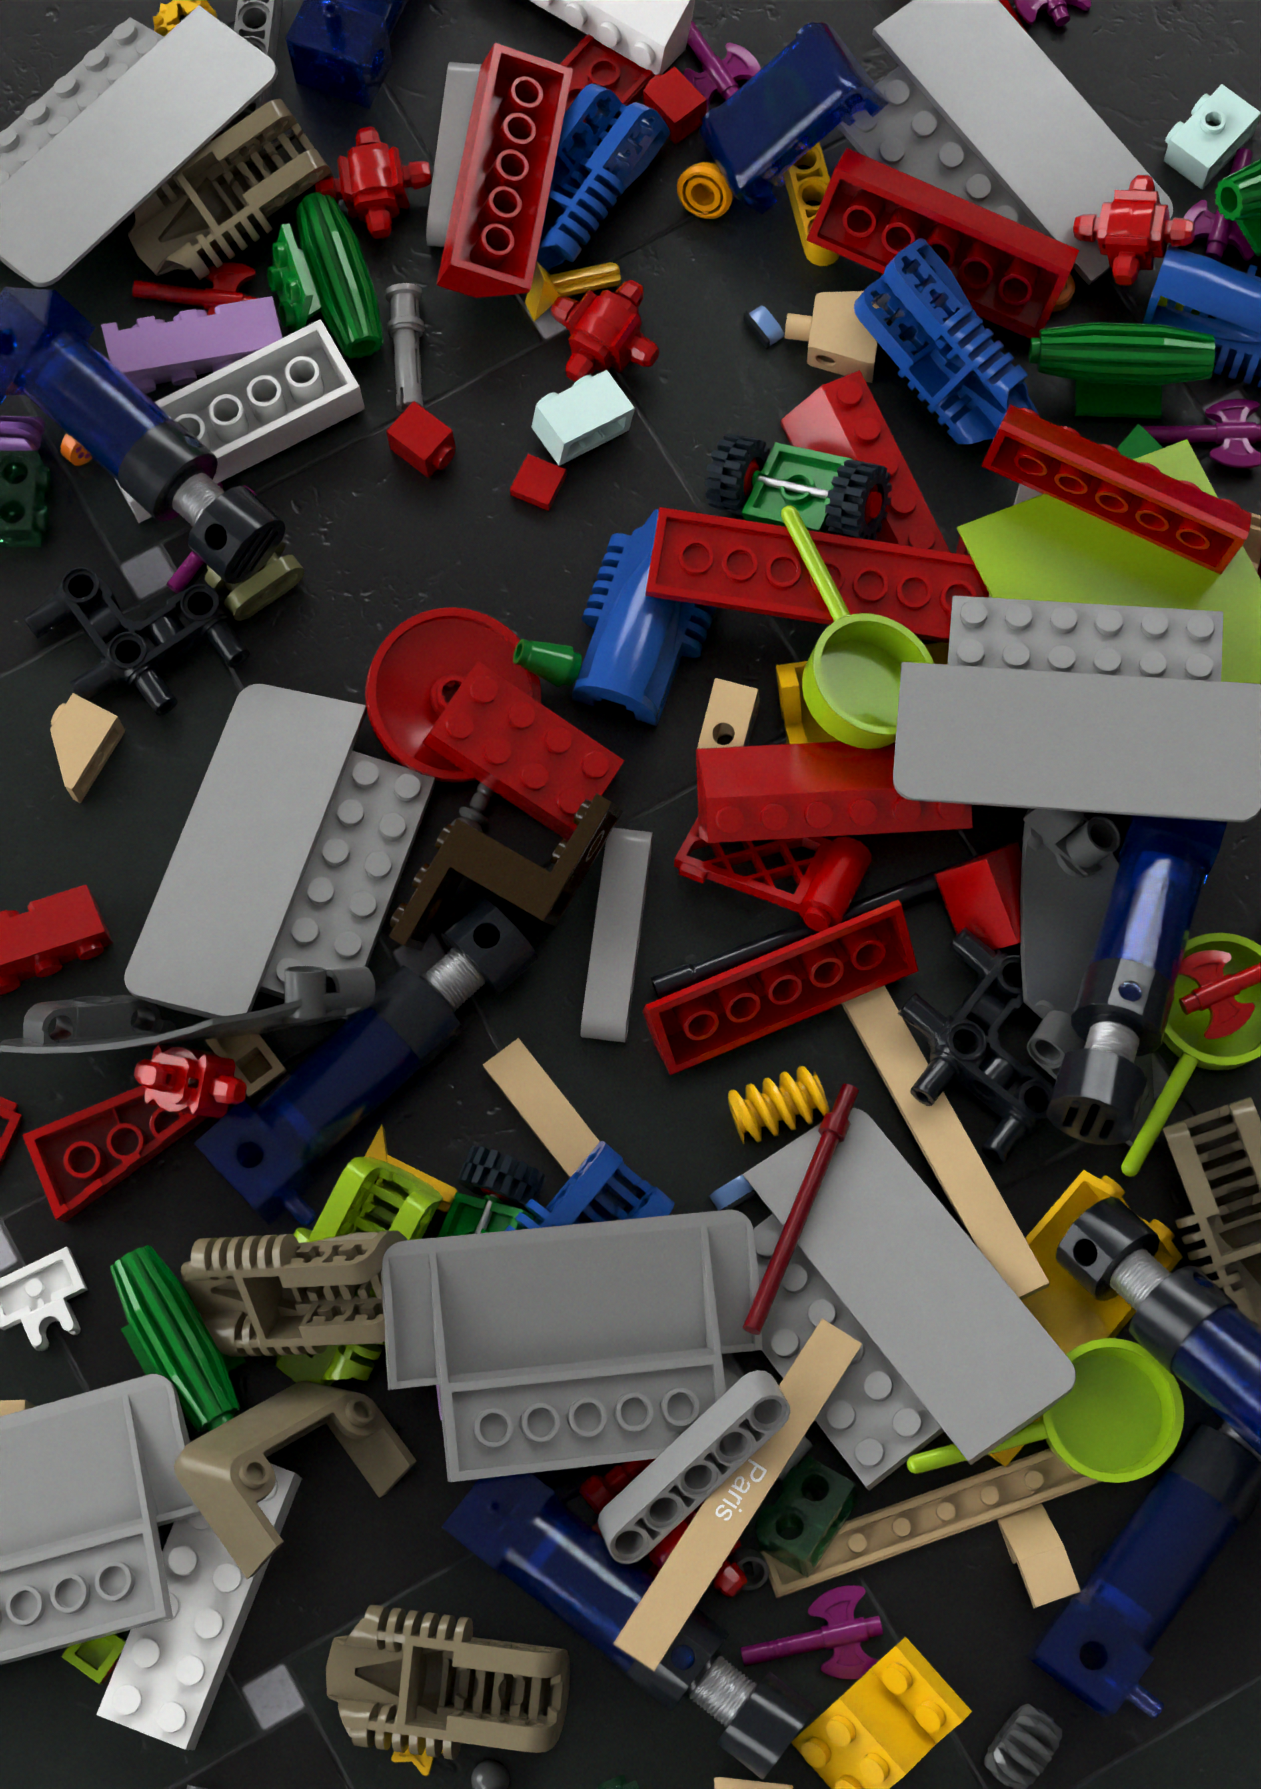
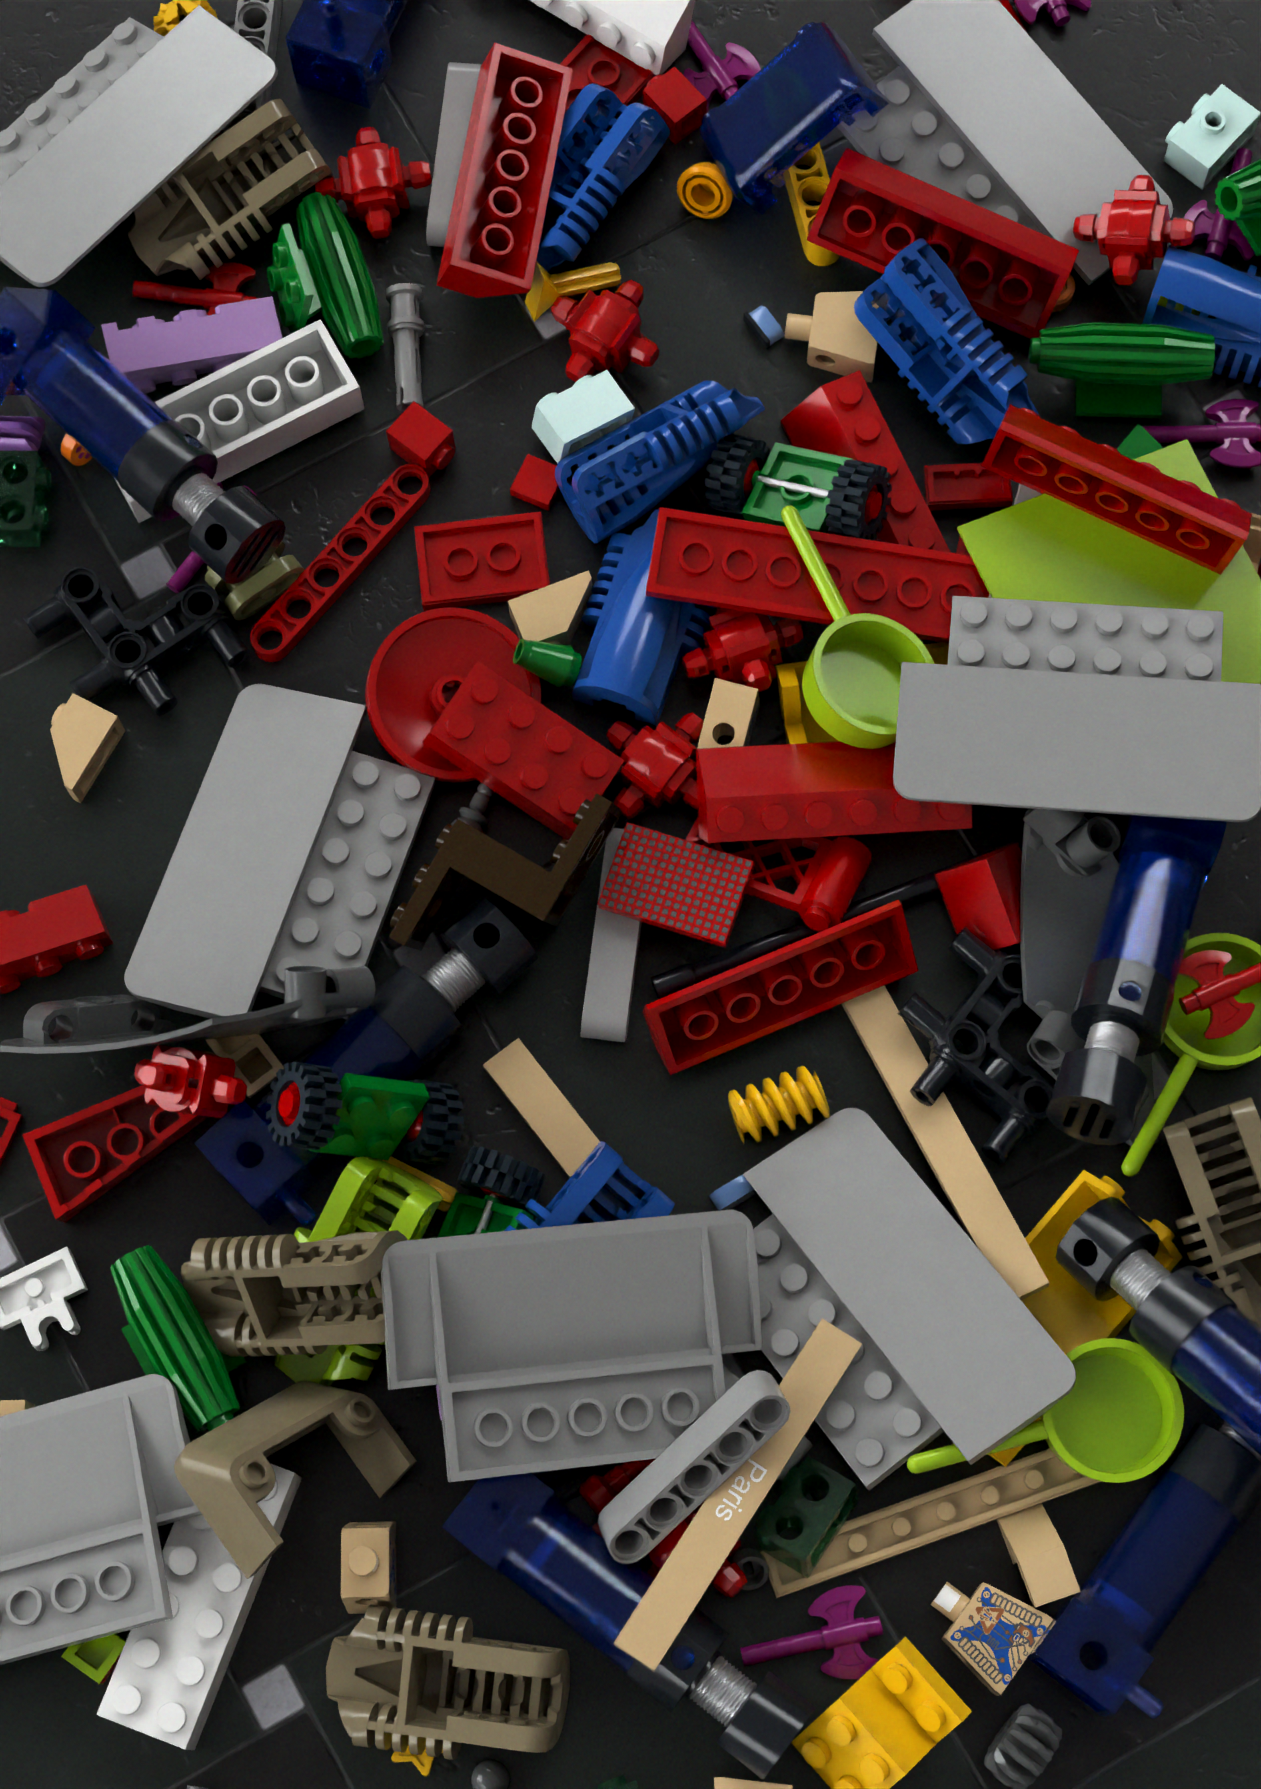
dark red bar [743,1083,859,1335] -> none
none -> red beam [250,464,431,662]
none -> plate [266,1062,464,1165]
none -> tan torso [341,1521,396,1614]
none -> red tile [414,511,550,611]
none -> tan slope [508,570,593,645]
none -> blue connector [555,380,765,543]
none -> red tile [597,822,755,948]
none -> red piece [606,712,704,819]
none -> red piece [682,608,804,692]
none -> red plate [923,462,1013,511]
none -> torso [931,1582,1054,1696]

